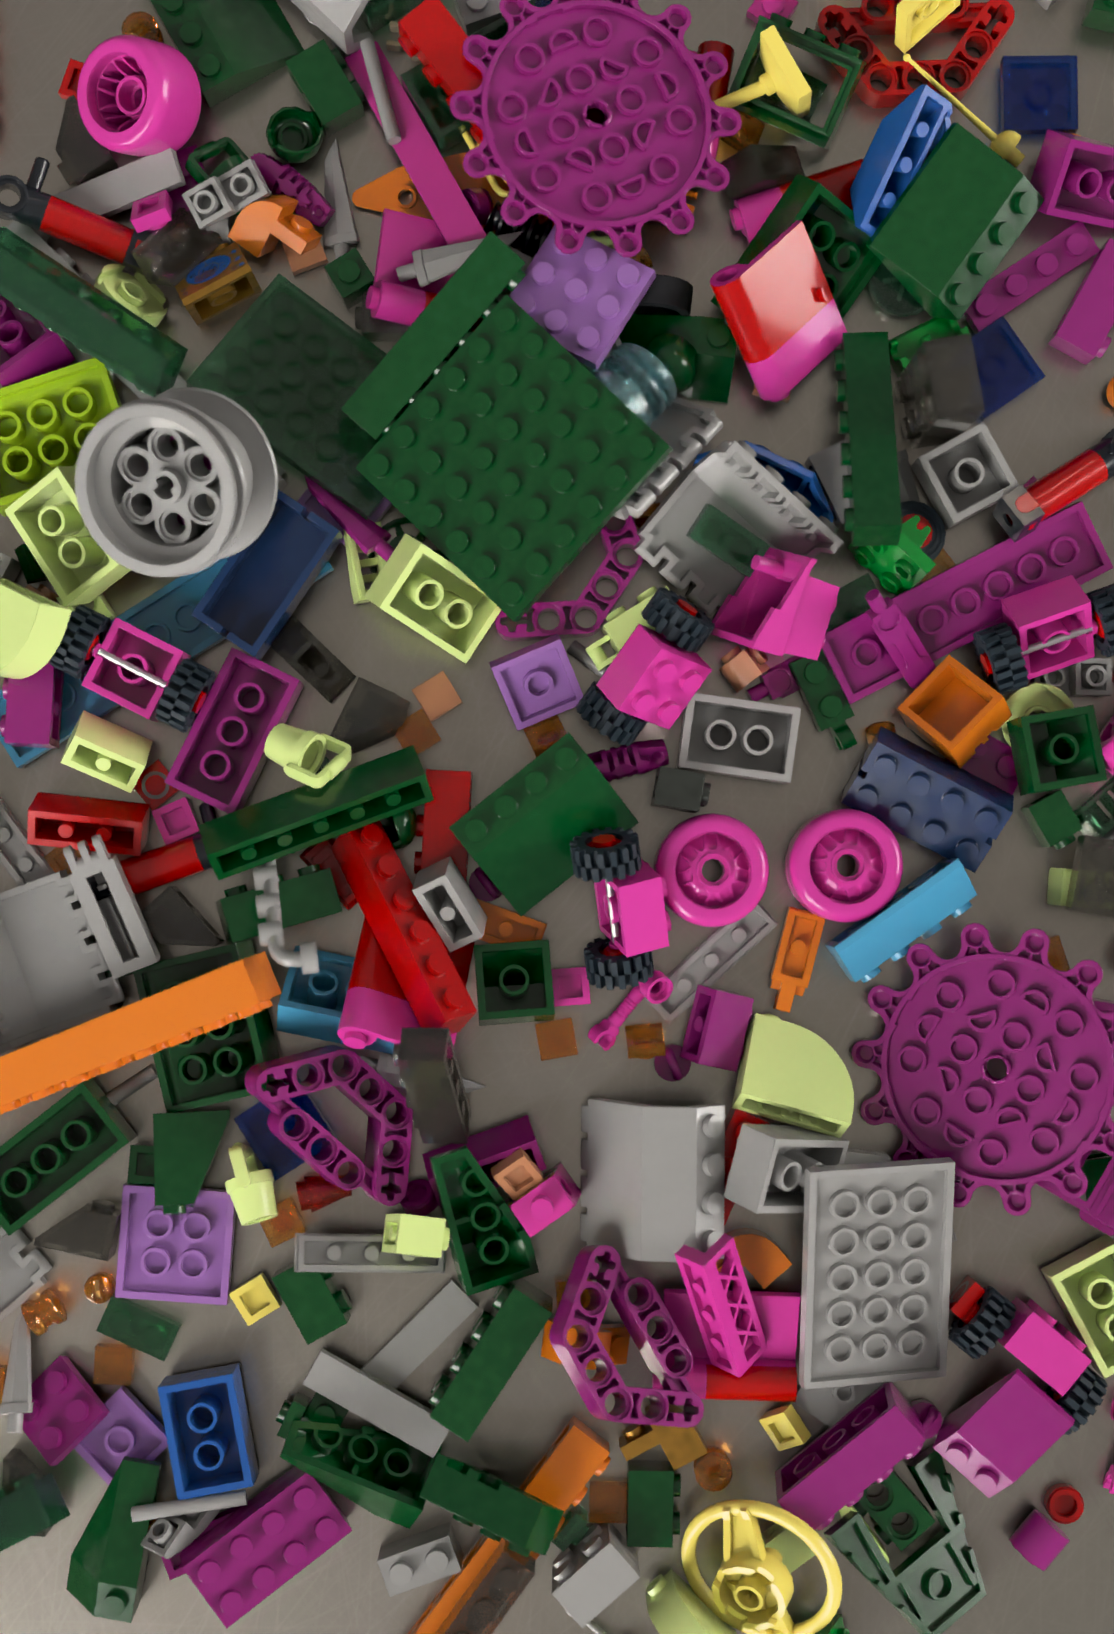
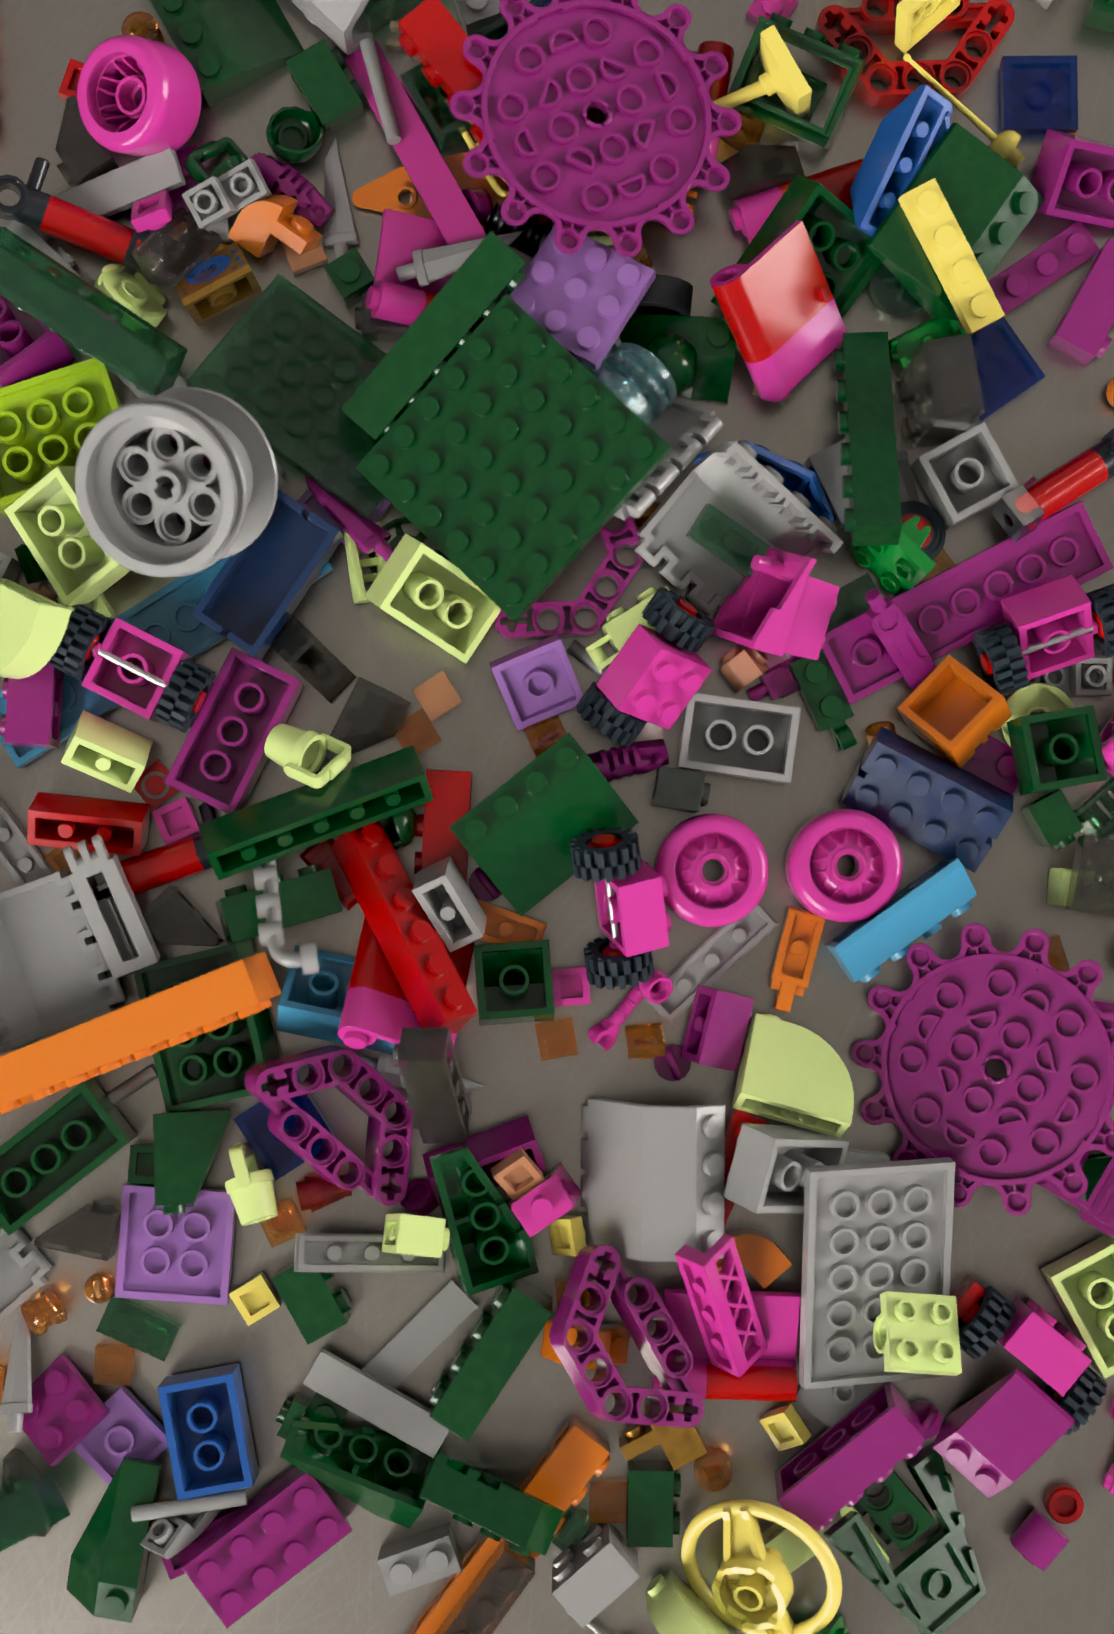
none -> light yellow plate [548,1215,586,1257]
none -> yellowish green plate [873,1291,962,1376]
none -> light yellow plate [898,178,1005,336]

